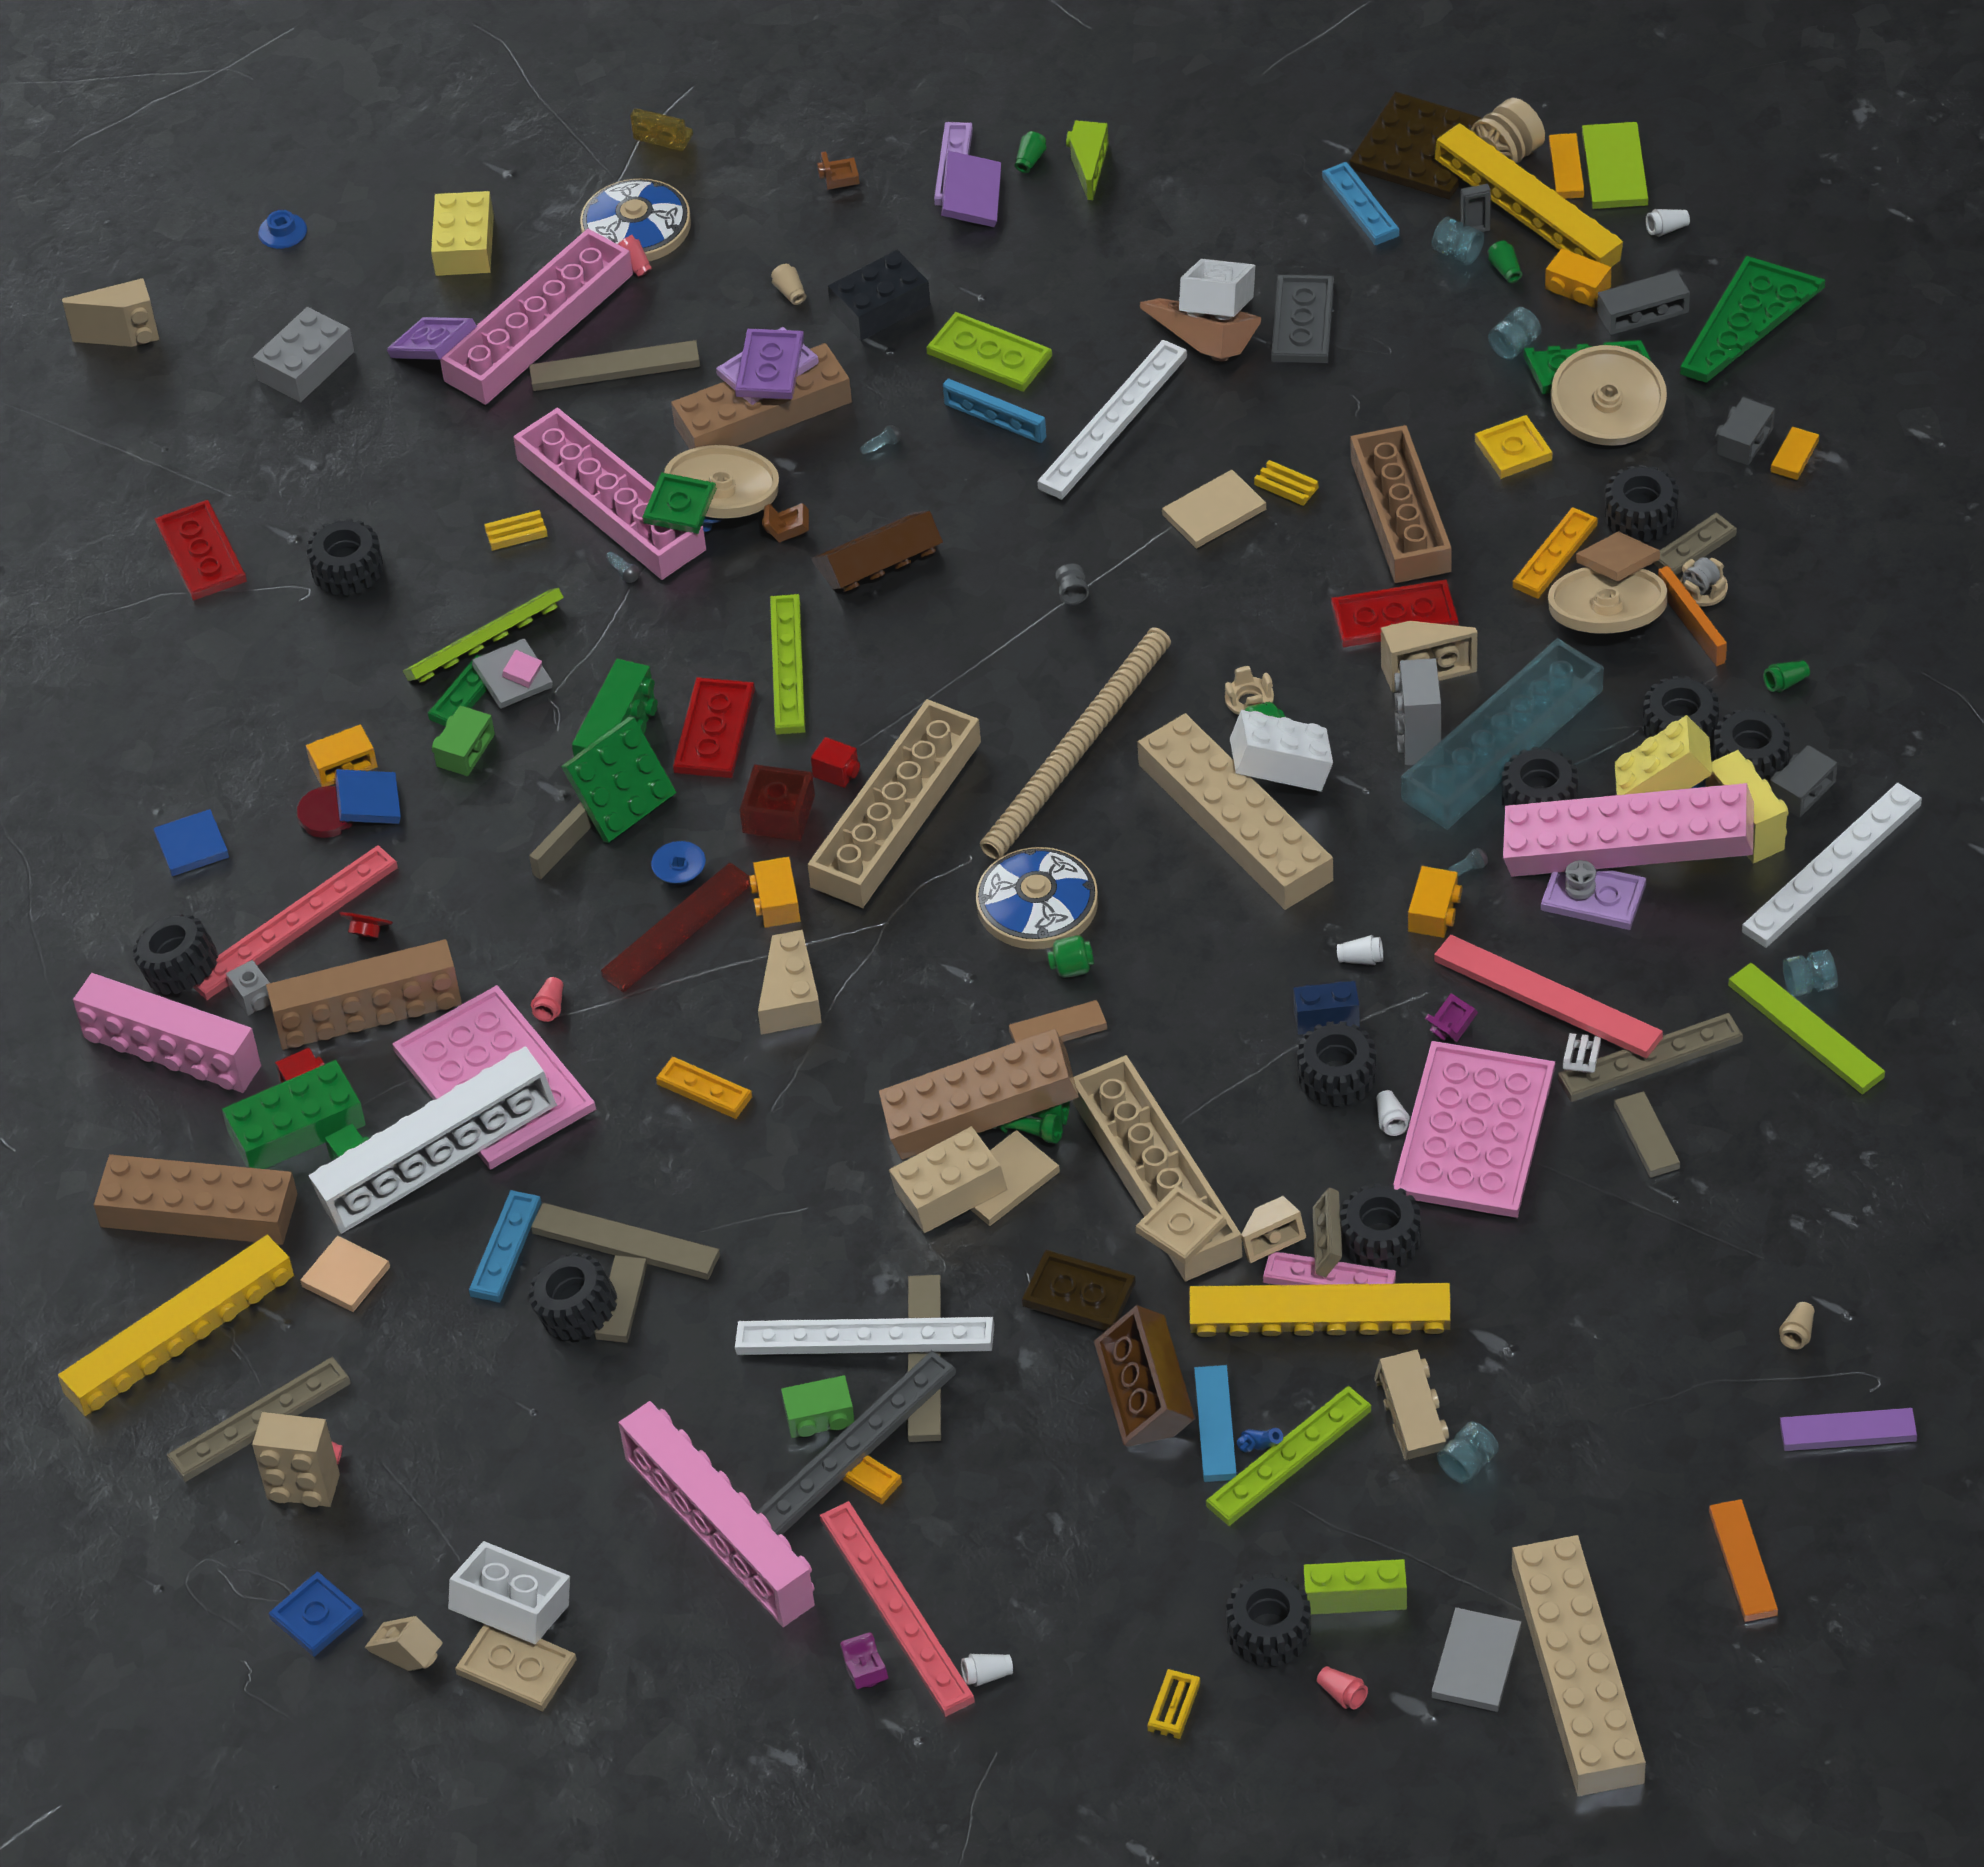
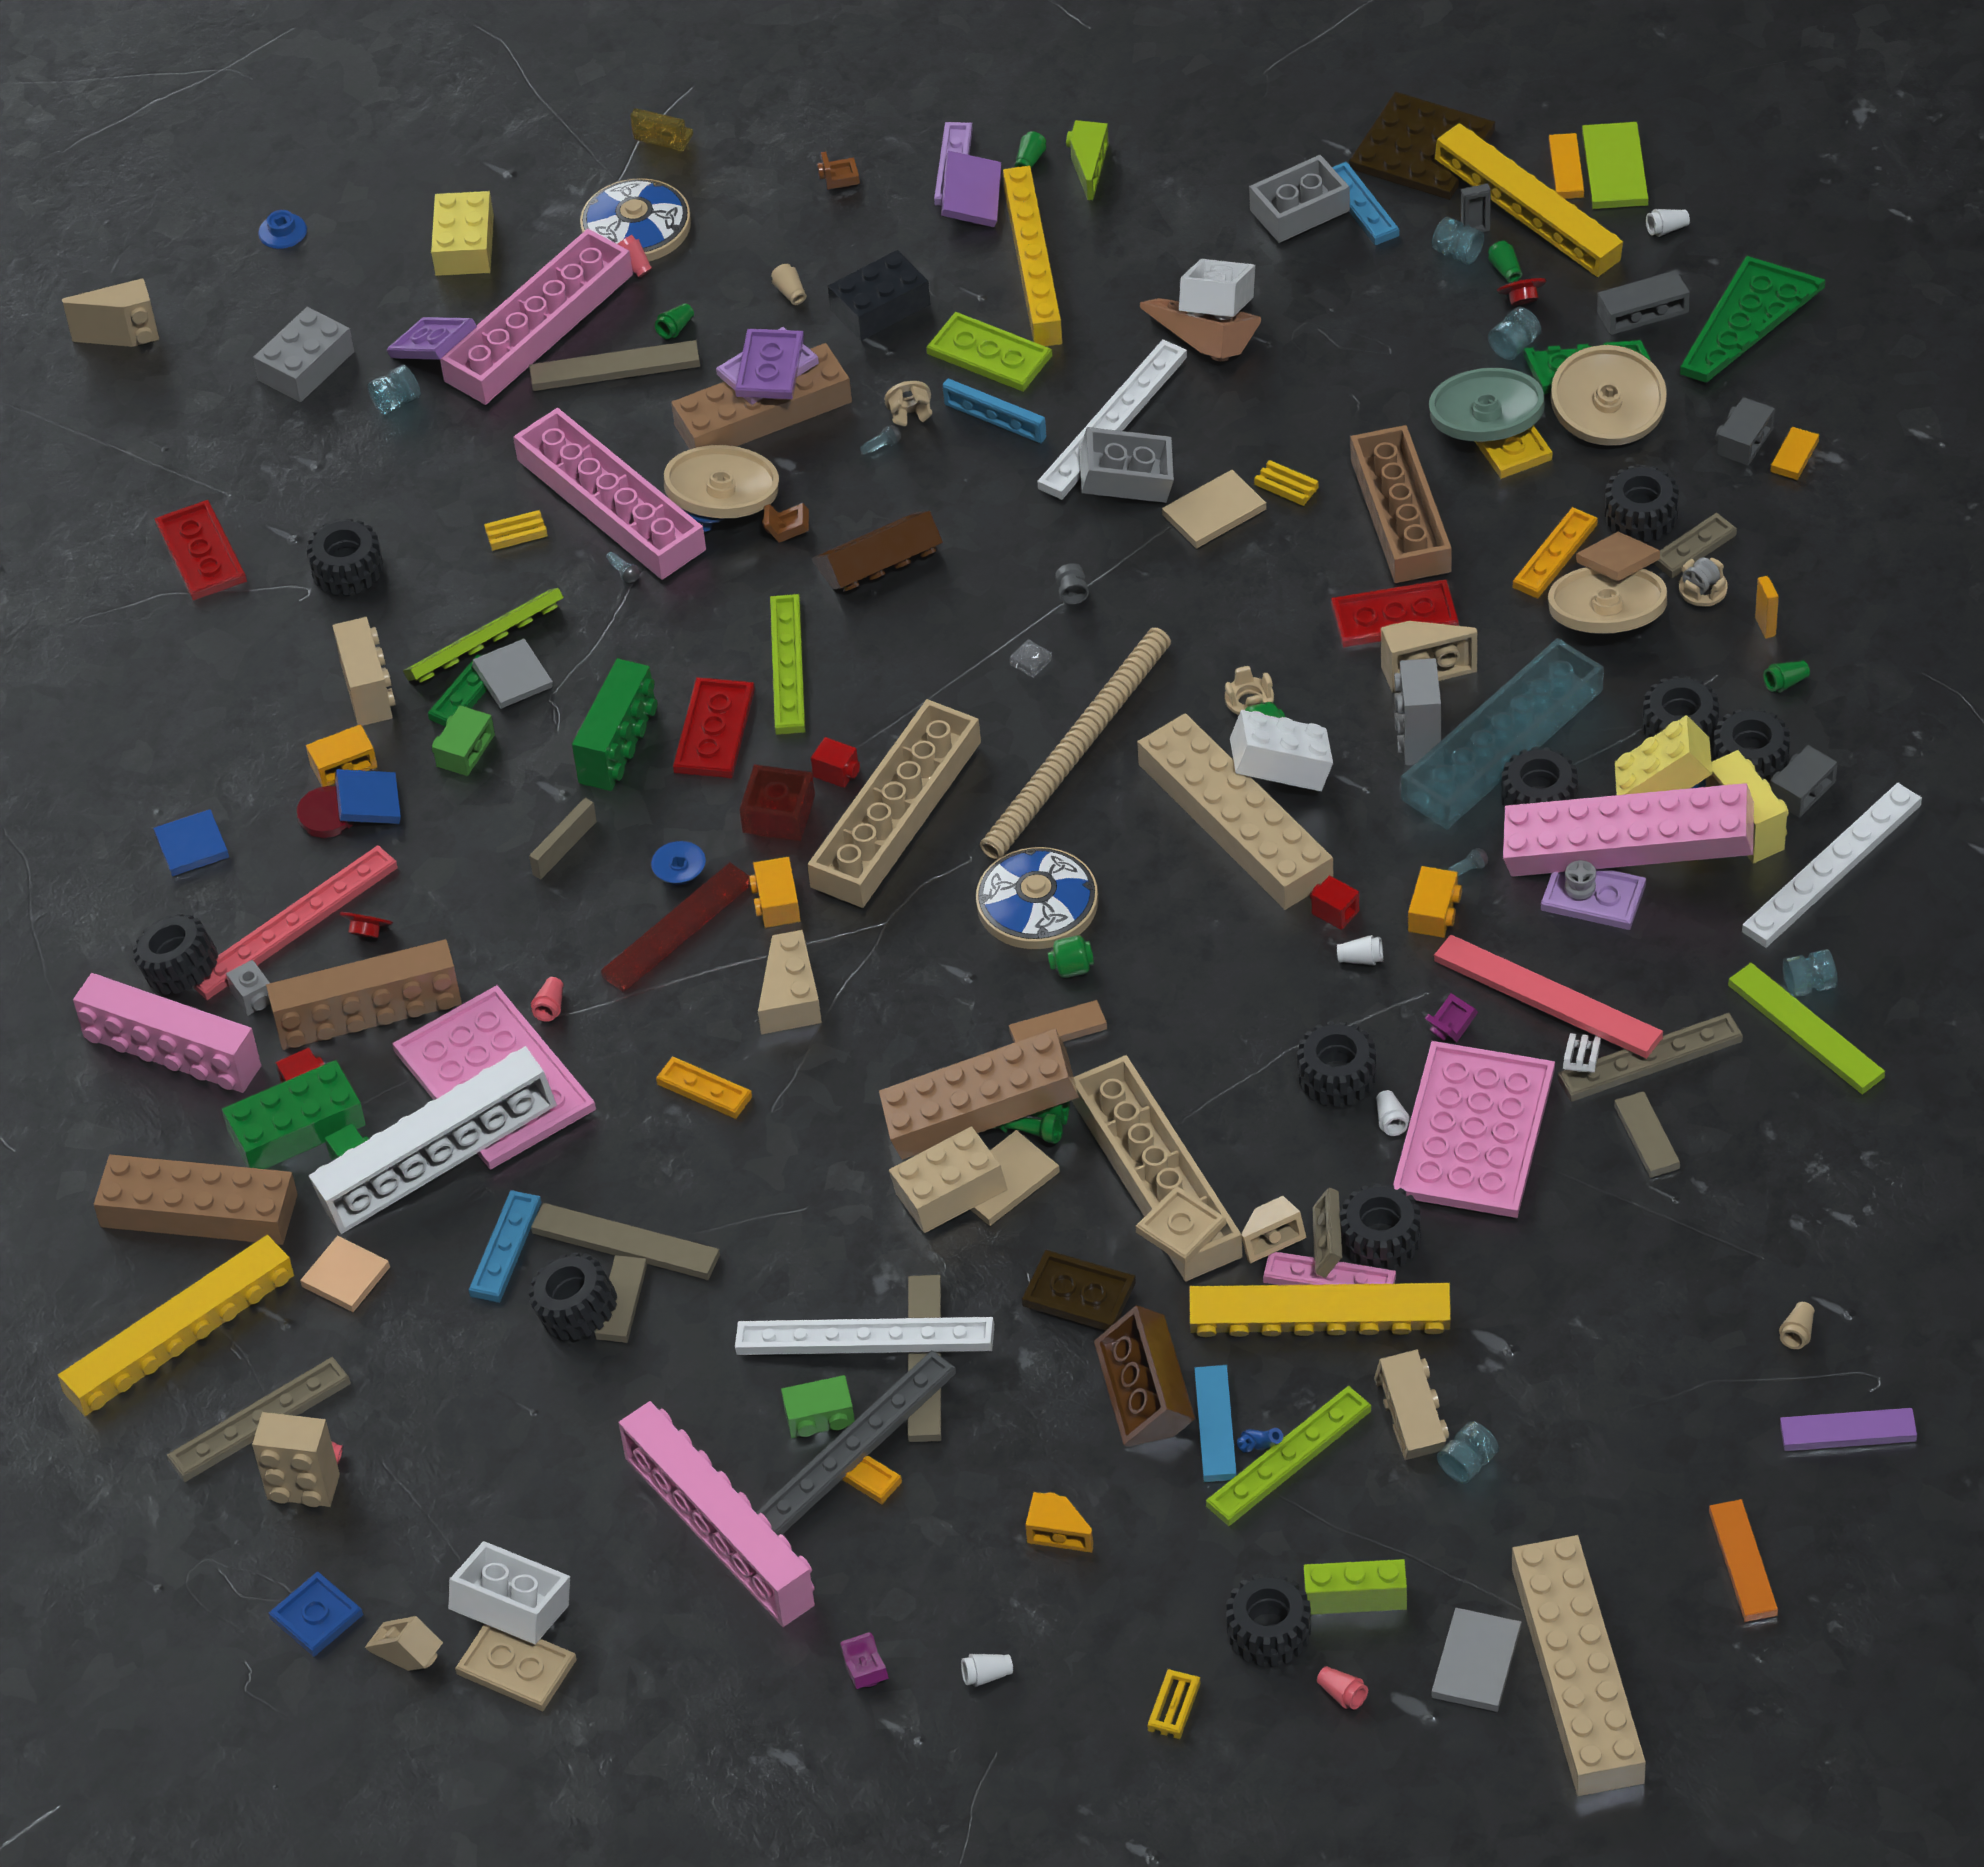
bright pink tile [502,650,542,688] -> none
green plate [561,717,677,842] -> none
green tile [642,472,717,534] -> none
coral tile [820,1501,975,1717] -> none
dark grey tile [1271,275,1334,363] -> none
dark blue brick [1293,981,1360,1035] -> none
tan wheel [1471,98,1545,164] -> none
light orange brick [1545,248,1612,308] -> none
orange tile [1658,566,1727,667] -> none
none -> tan brick [332,617,396,726]
none -> clear light blue wheel [368,365,421,415]
none -> green cone [654,303,694,339]
none -> tan piece [884,381,932,427]
none -> yellow brick [1003,166,1062,346]
none -> clear plate [1010,639,1052,677]
none -> light orange slope [1025,1492,1093,1553]
none -> light grey brick [1080,427,1174,503]
none -> light grey brick [1249,155,1350,243]
none -> red brick [1310,875,1360,930]
none -> sand green dish [1429,368,1545,442]
none -> red piece [1497,278,1546,306]
none -> light orange tile [1755,576,1779,639]

